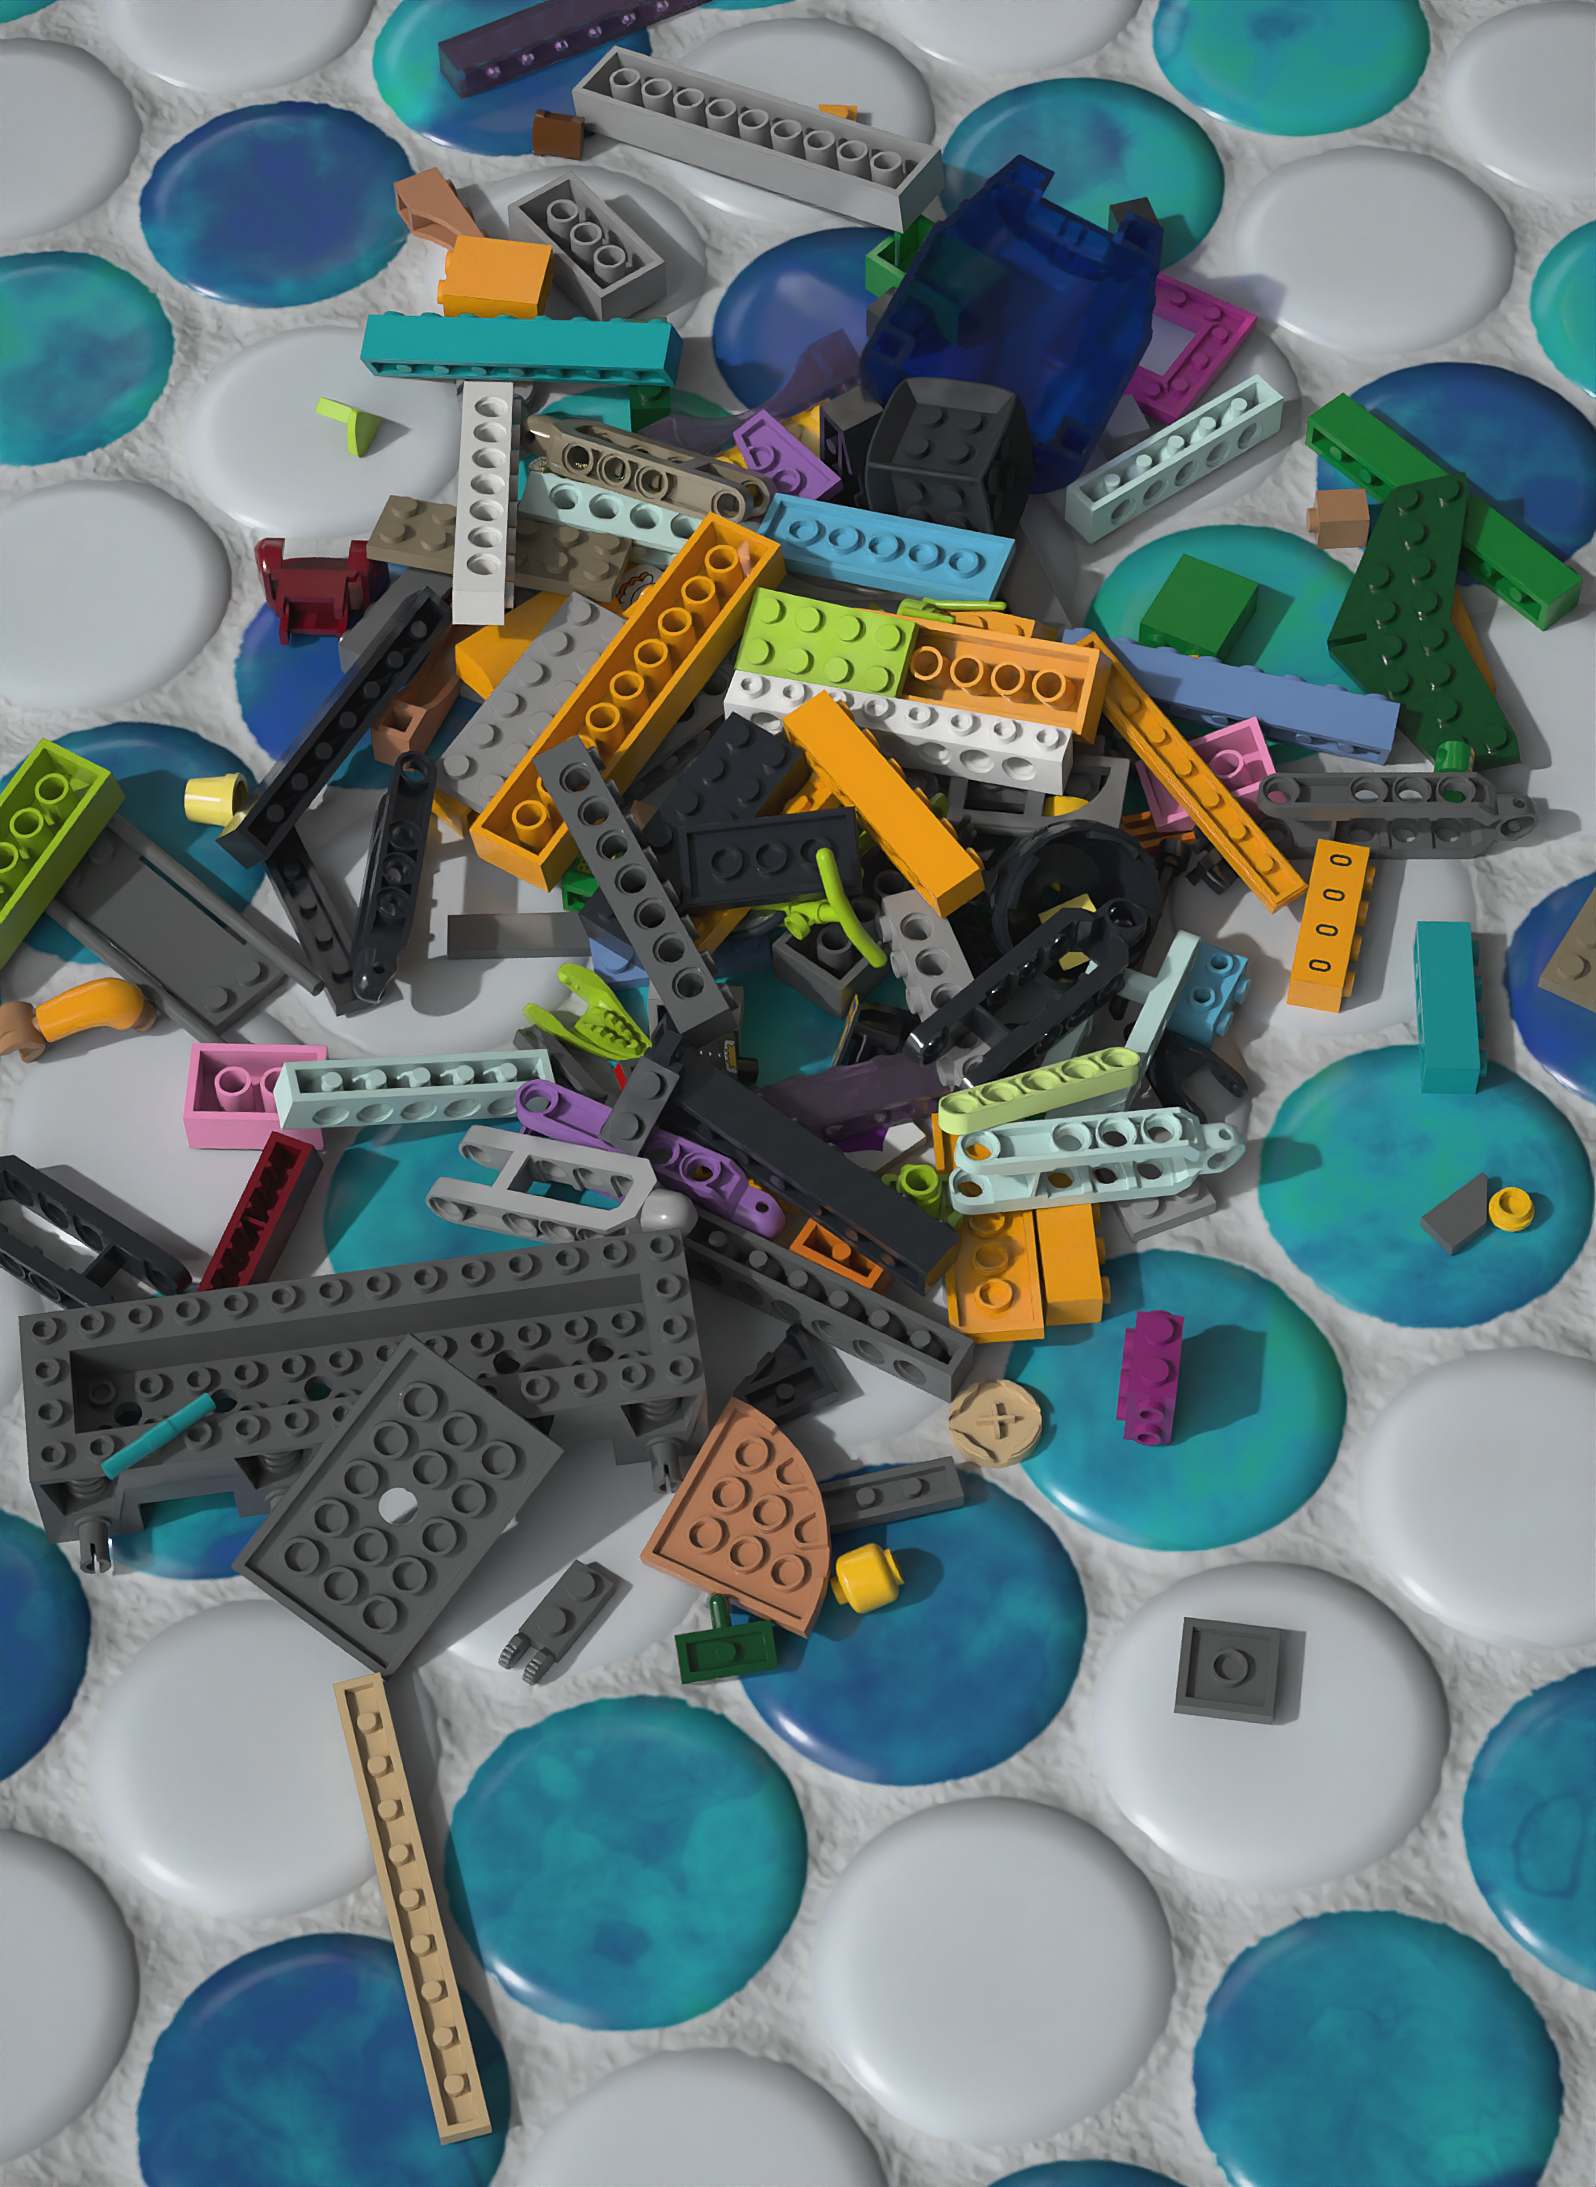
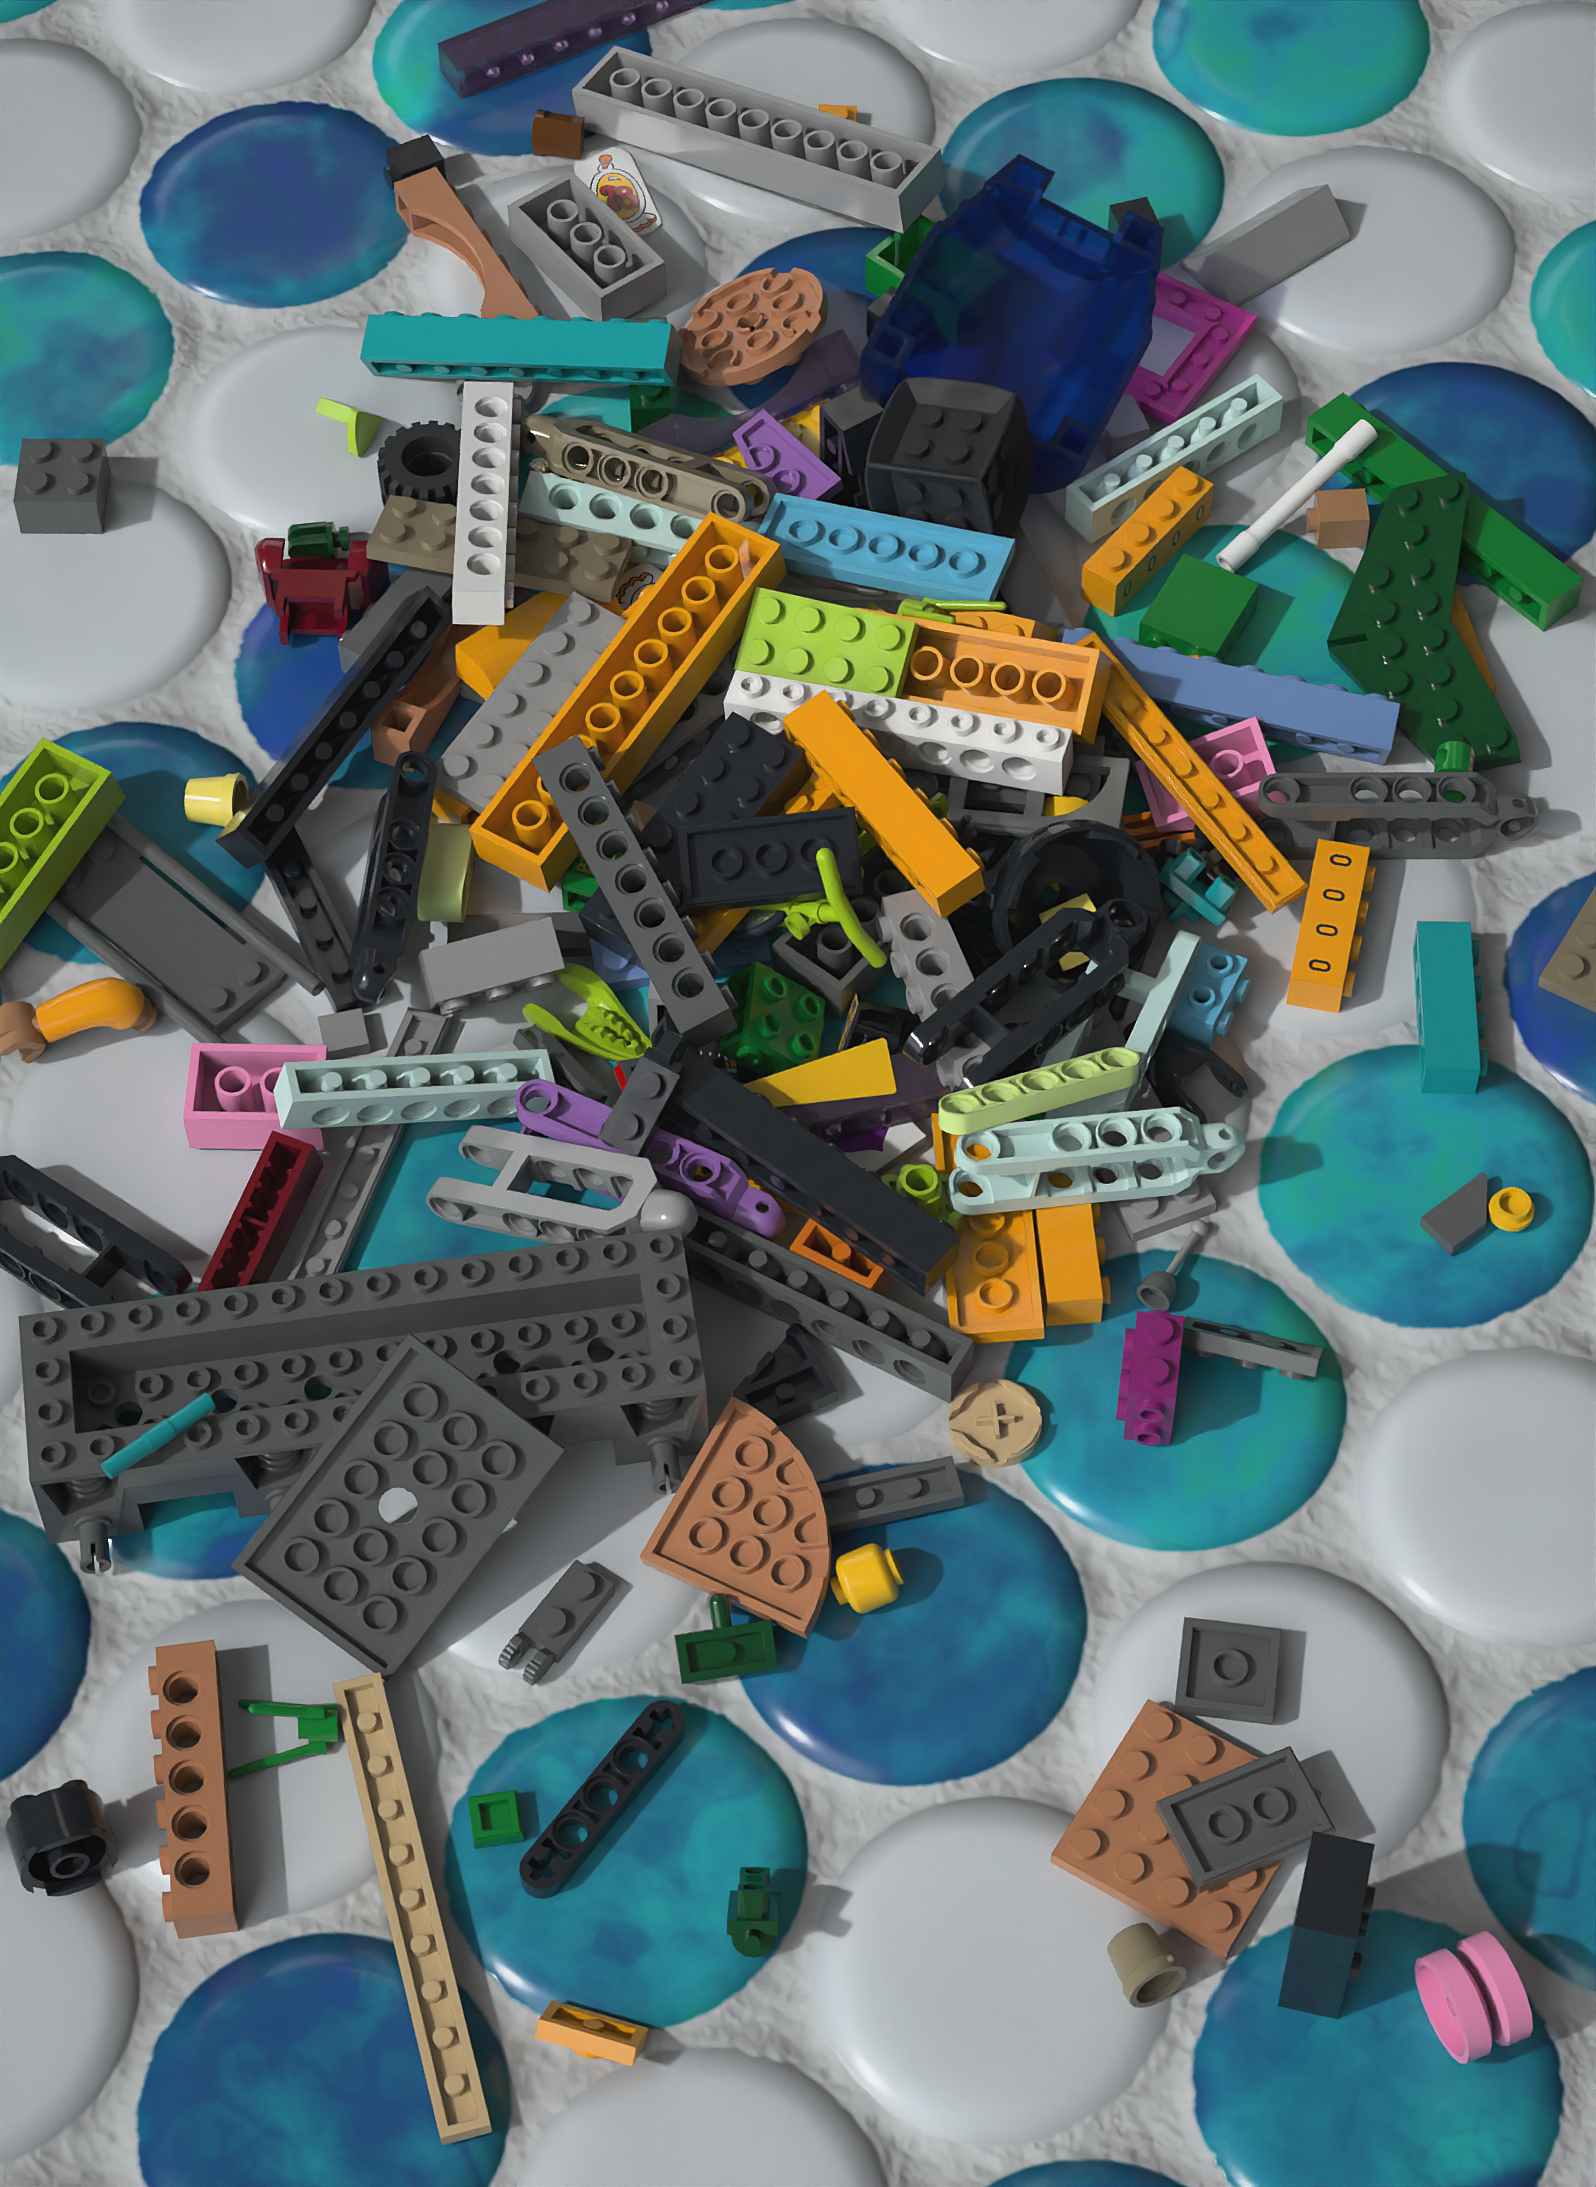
light orange brick [437,235,554,319] -> none
none -> black brick [5,1779,119,1897]
none -> dark grey brick [13,439,111,534]
none -> nougat brick [148,1640,239,1939]
none -> green plant [228,1699,338,1779]
none -> light grey tile [285,1007,451,1280]
none -> dark green arm [288,521,351,559]
none -> light grey tile [318,1008,371,1060]
none -> black tyre [377,420,461,507]
none -> black brick [383,134,446,190]
none -> light grey brick [415,916,565,1016]
none -> yellowish green beam [418,823,477,923]
none -> green tile [468,1790,524,1849]
none -> black beam [519,1700,685,1899]
none -> light orange plate [535,2000,649,2066]
none -> sticker [574,147,661,237]
none -> nougat plate [678,267,829,386]
none -> green brick [719,961,826,1077]
none -> dark green hips [727,1867,780,1958]
none -> yellow sticker [743,1038,897,1107]
none -> nougat plate [1050,1699,1322,1959]
none -> light orange brick [1080,465,1214,617]
none -> dark tan piece [1107,1923,1187,2008]
none -> dark grey hinge [1137,1219,1208,1311]
none -> dark grey tile [1155,1746,1336,1893]
none -> teal hips [1158,847,1239,927]
none -> light grey slope [1179,184,1351,307]
none -> dark grey plate [1181,1316,1323,1380]
none -> white piece [1216,419,1378,573]
none -> black brick [1278,1831,1376,2019]
none -> bright pink wheel [1415,1931,1533,2064]

